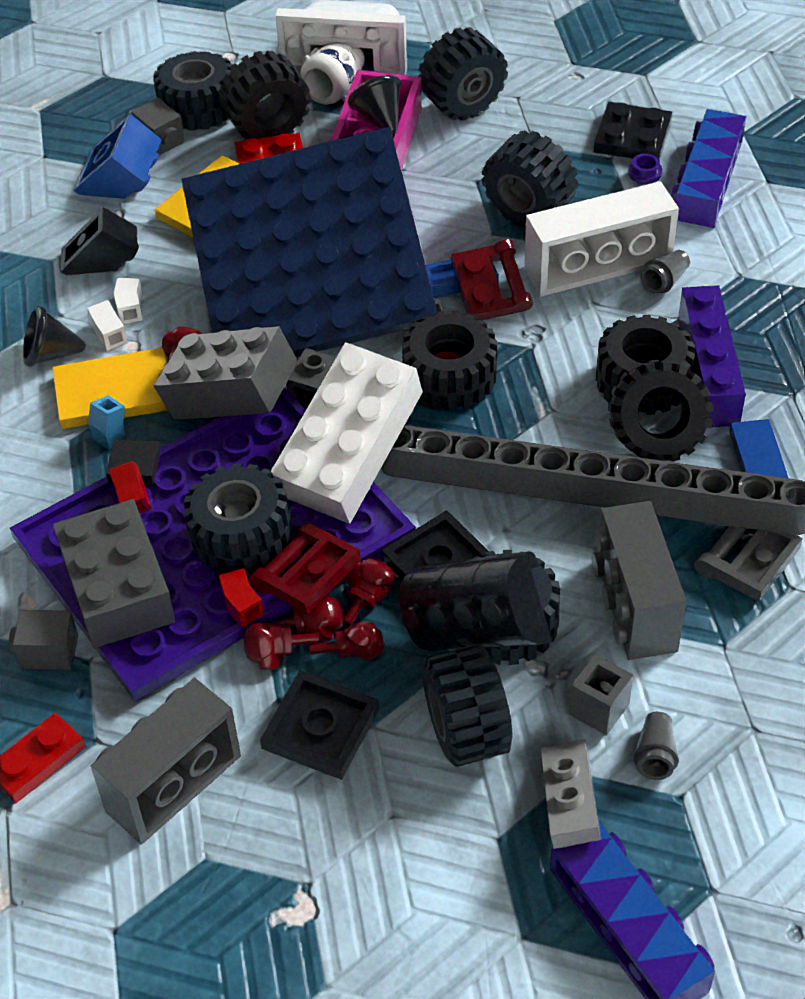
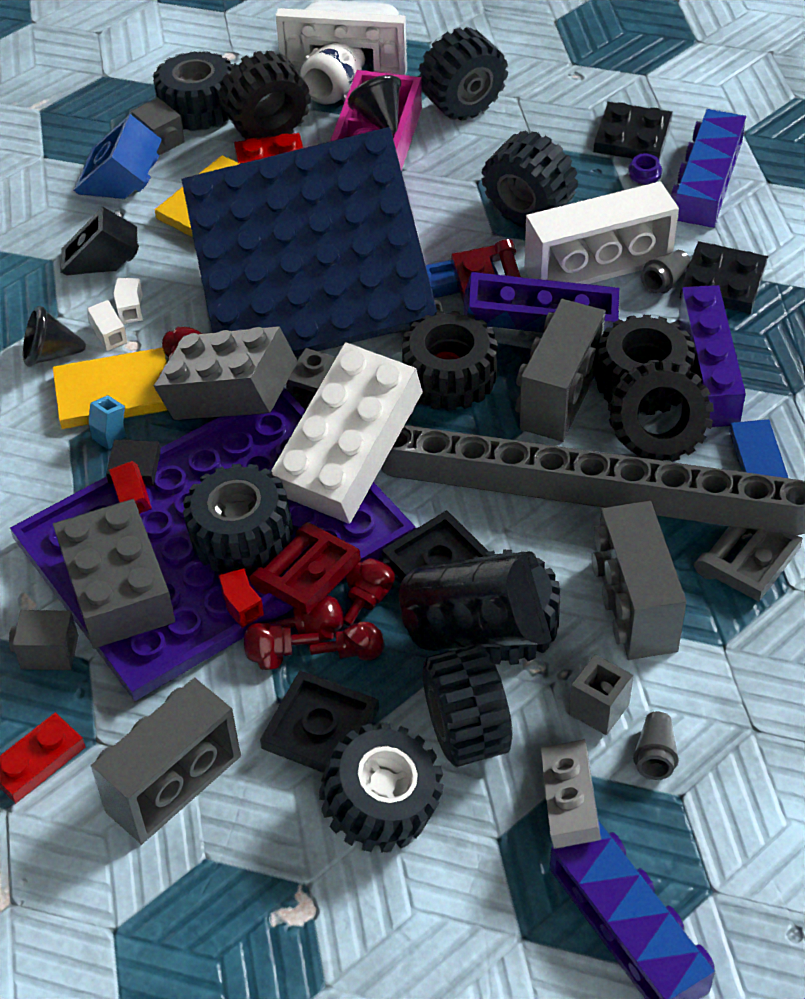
none -> black wheel [319,723,444,853]
none -> dark purple brick [463,272,620,332]
none -> dark grey brick [516,299,606,442]
none -> black plate [680,241,768,314]

